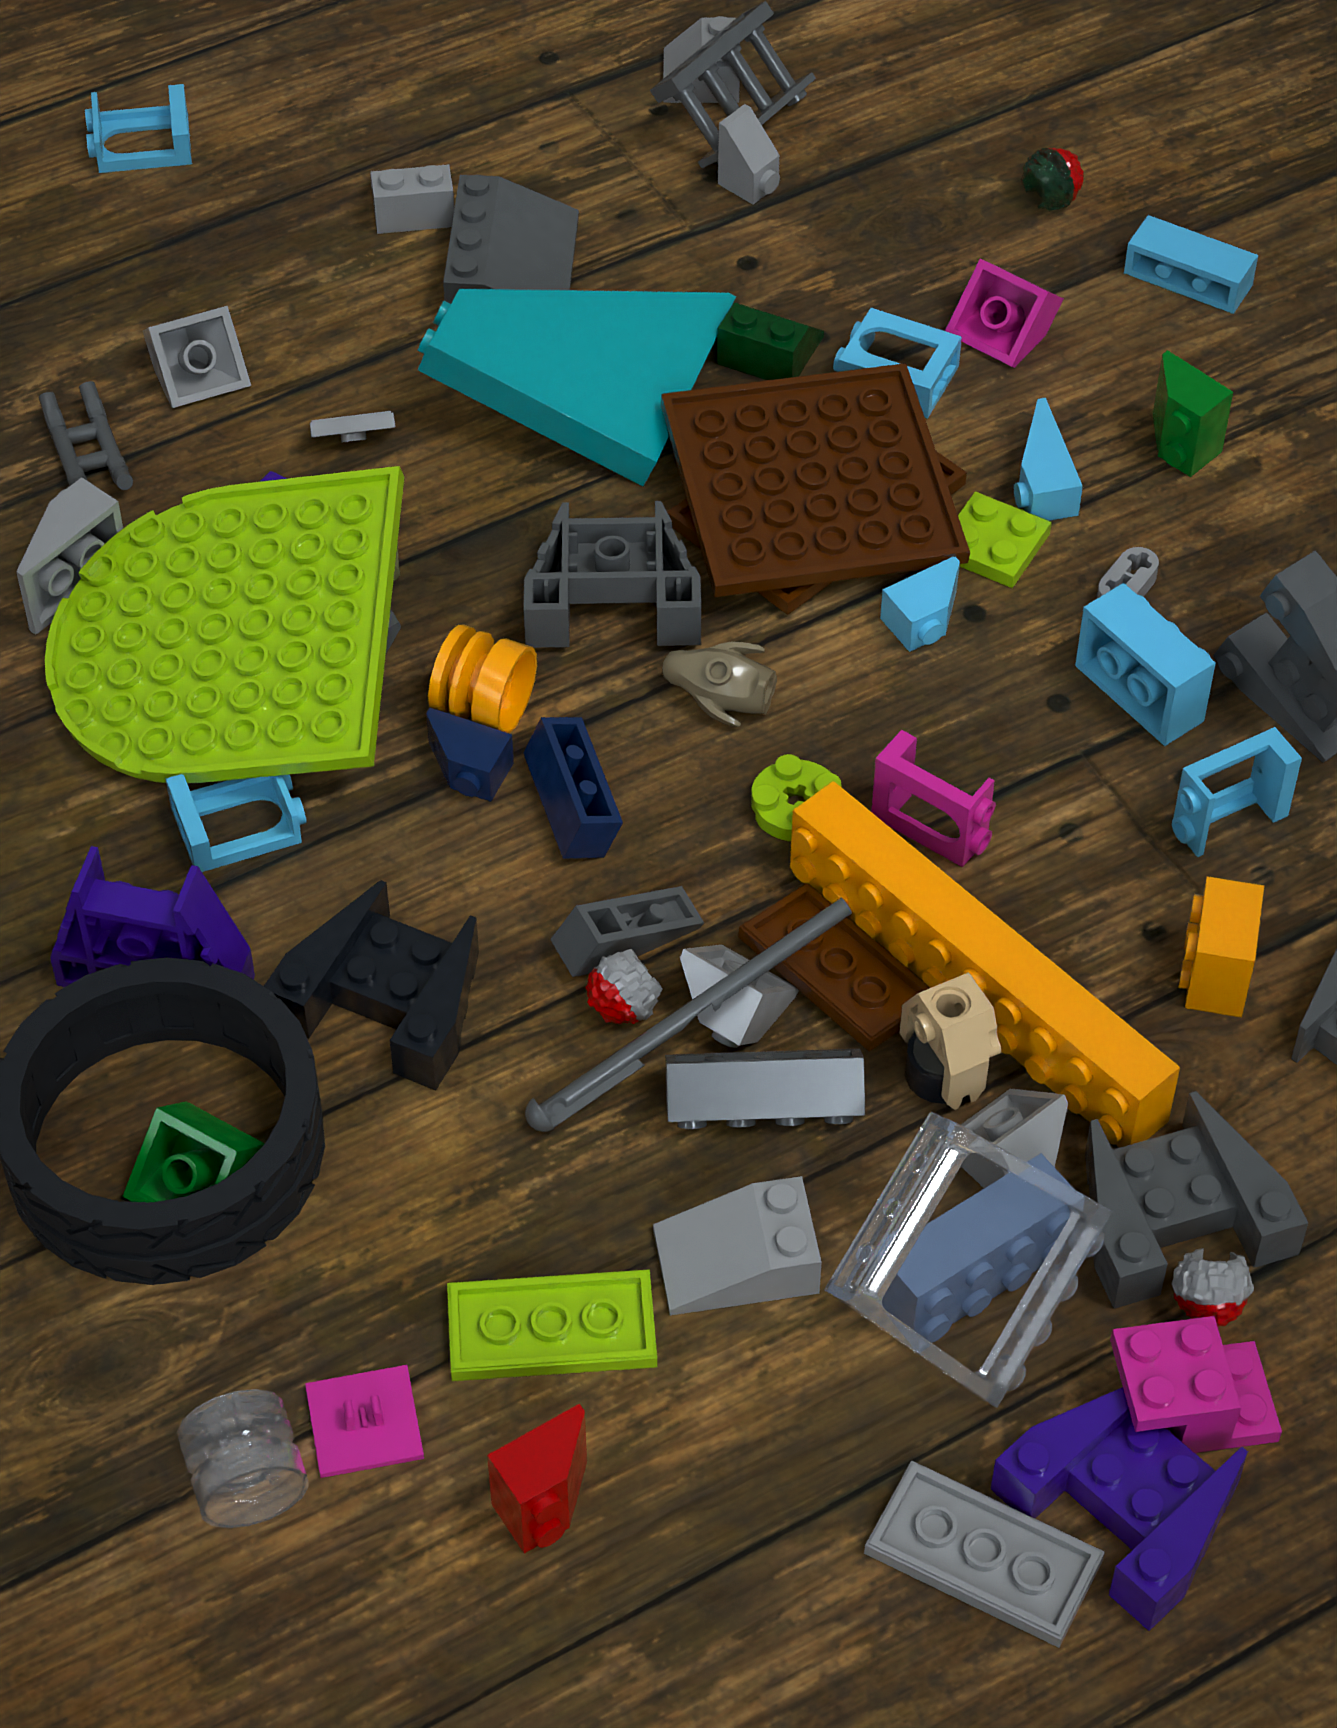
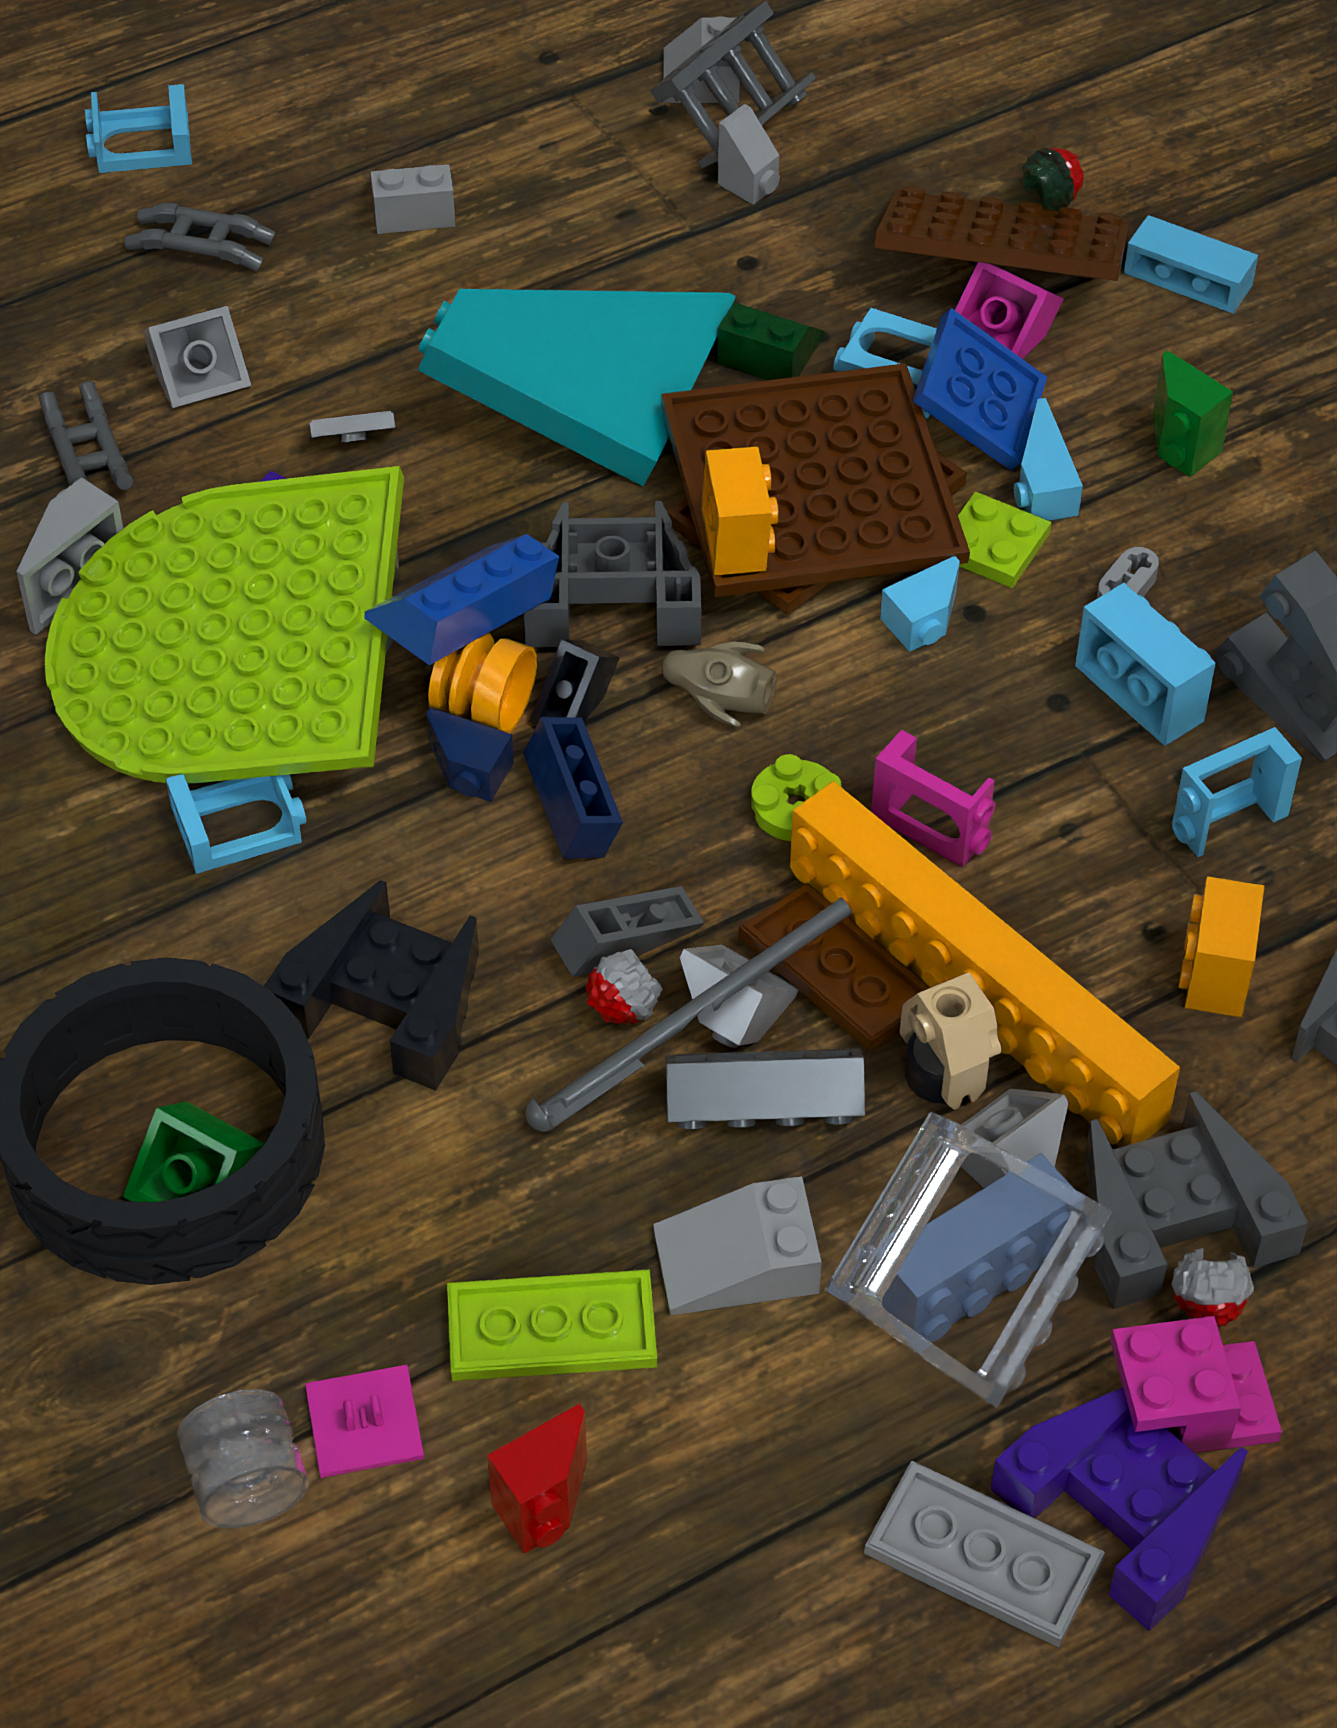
dark purple wedge [50,846,255,987] -> none
dark grey slope [443,175,579,304] -> none
none -> dark grey piece [125,203,276,272]
none -> blue slope [364,534,559,665]
none -> black slope [529,639,620,725]
none -> light orange brick [701,447,778,575]
none -> reddish brown plate [875,186,1130,281]
none -> blue plate [913,308,1047,471]

